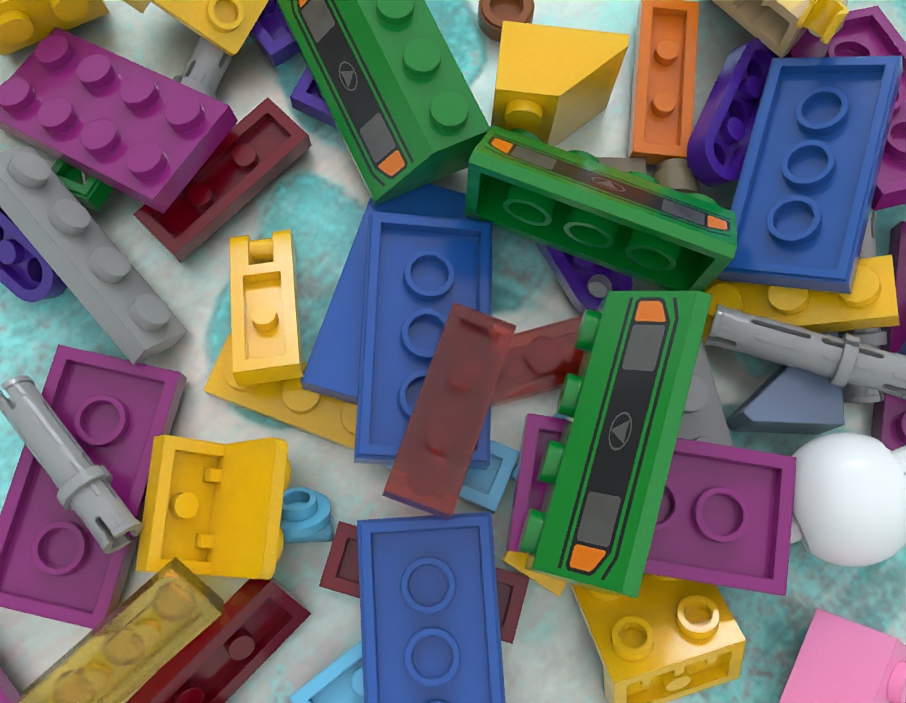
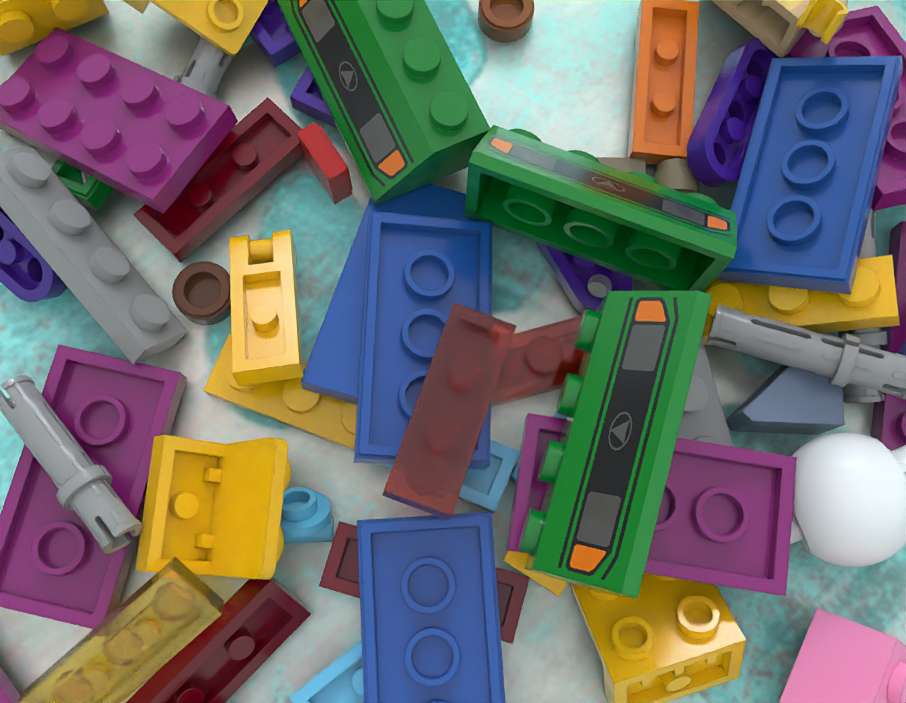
yellow slope [490,21,629,147] -> none
none -> reddish brown tile [172,261,231,325]
none -> red tile [296,122,353,204]

